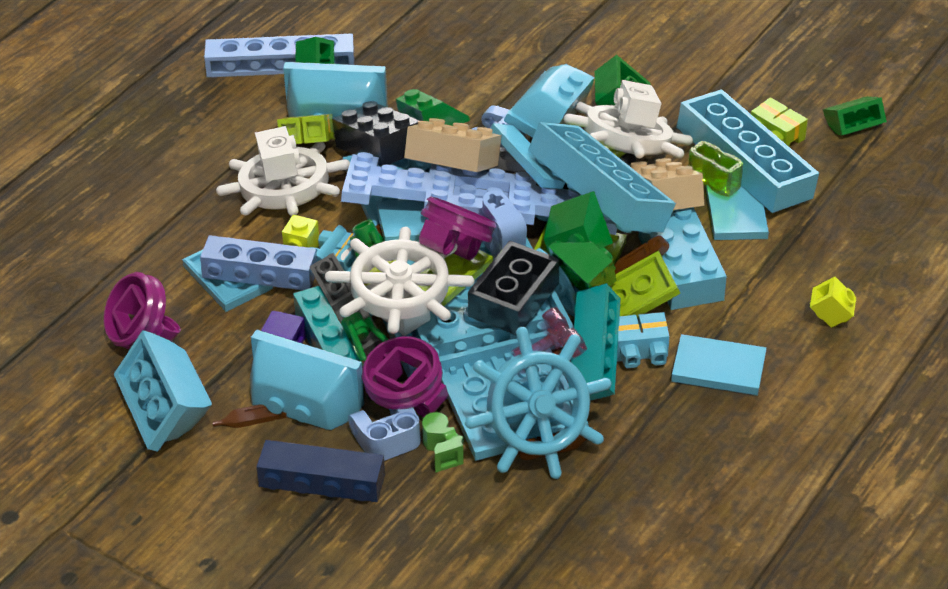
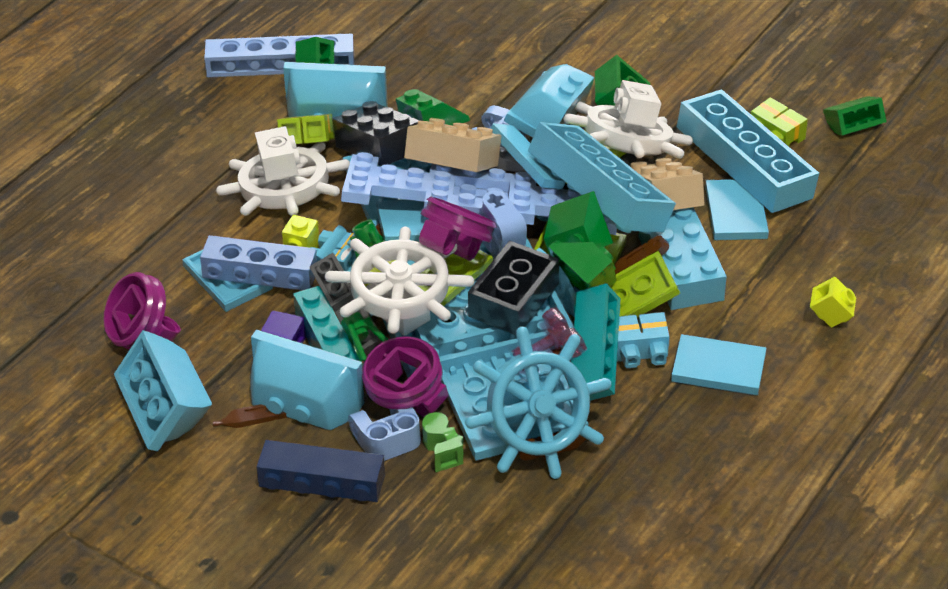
clear neon green brick [688,141,743,197] -> none

